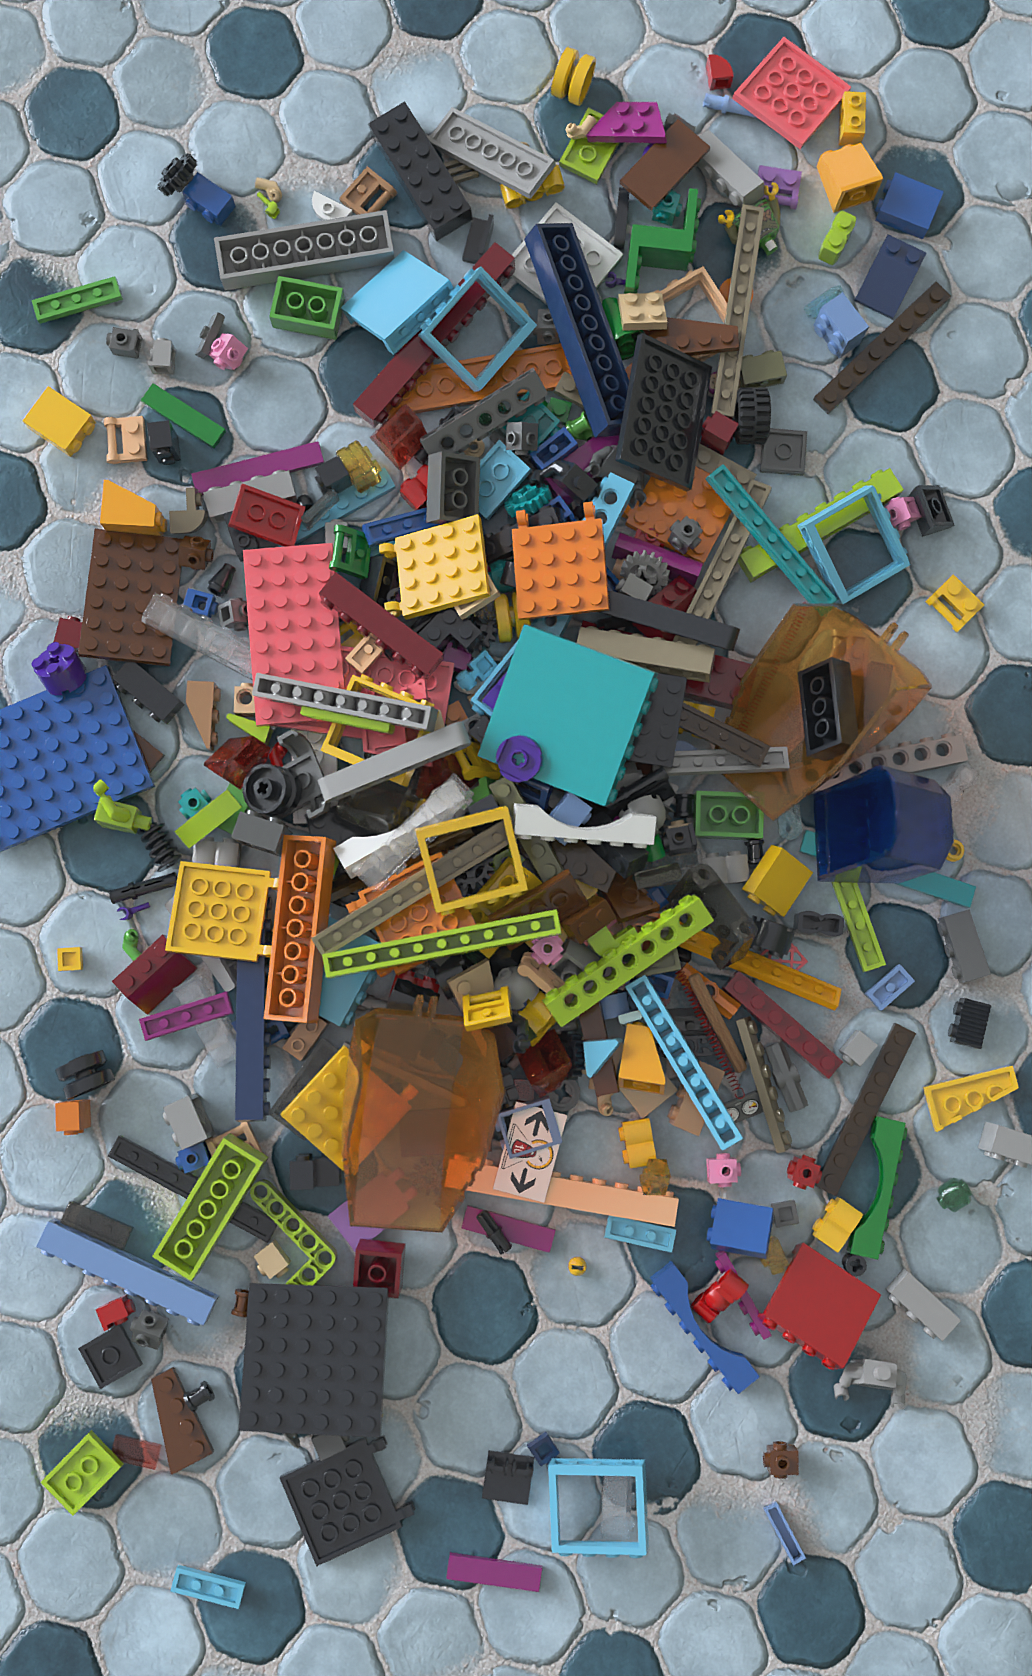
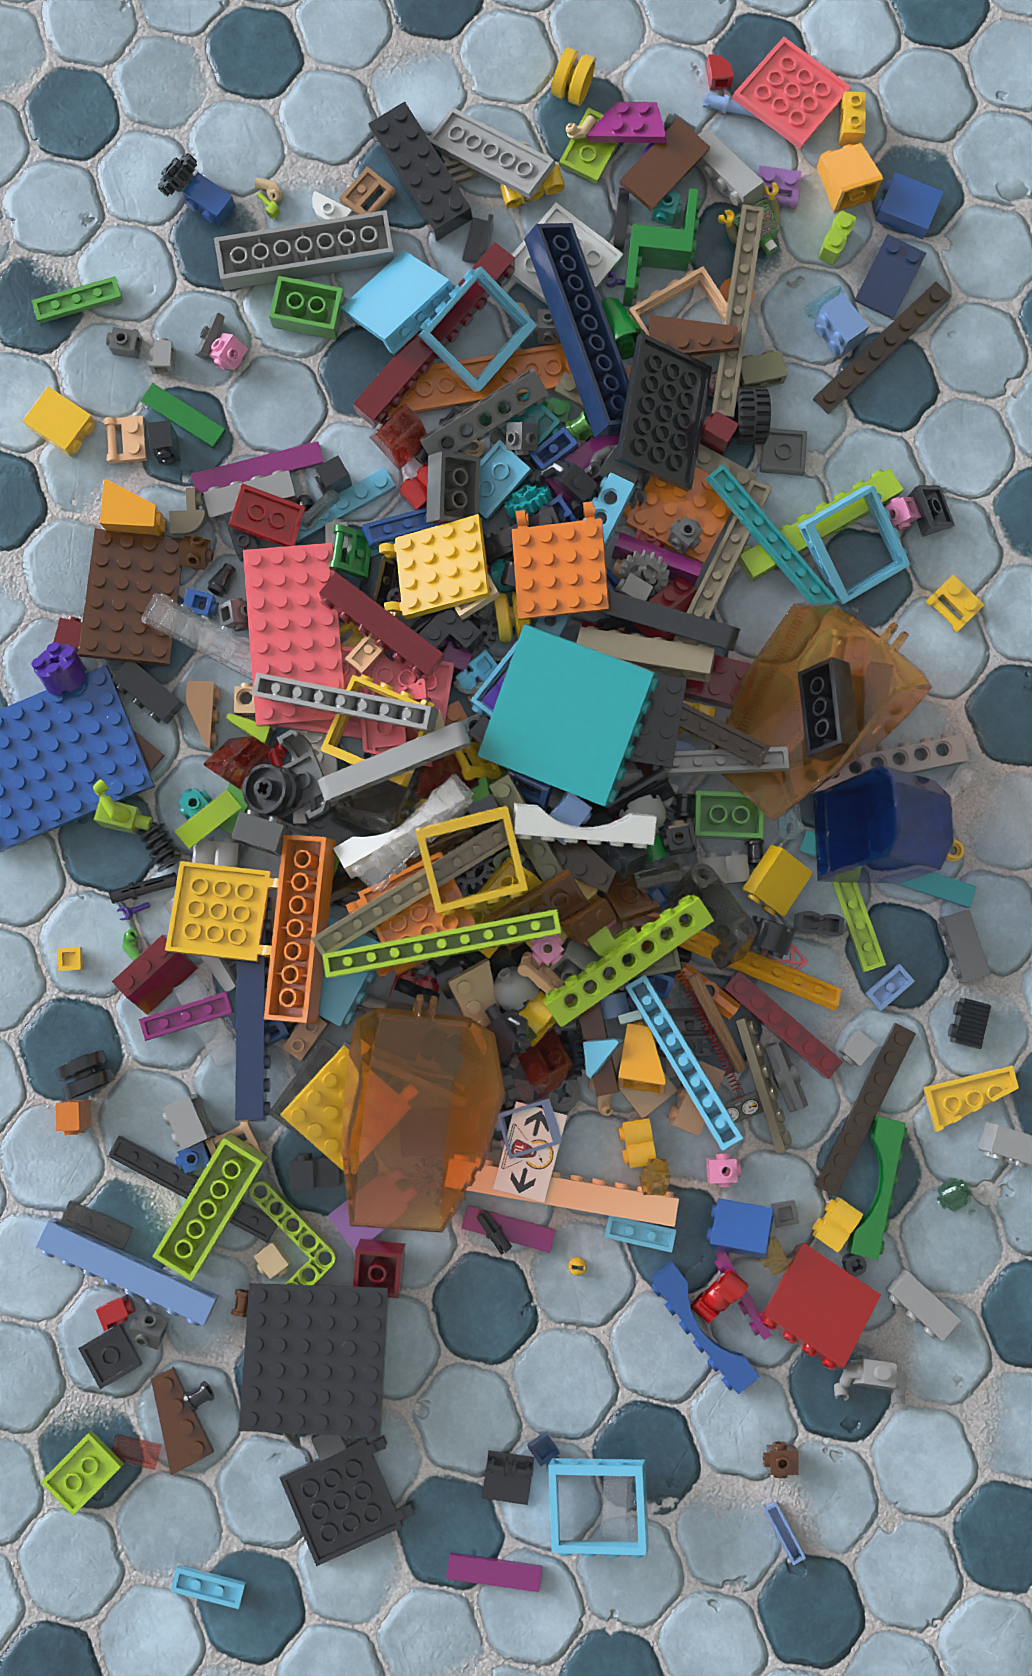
lime tile [300,706,395,734] -> none
clear yellow brick [336,440,382,493] -> none
yellow plate [462,986,512,1032] -> none
dark purple plate [496,735,543,782] -> none
tan plate [618,292,667,331] -> none
red brick [787,1155,822,1190] -> none

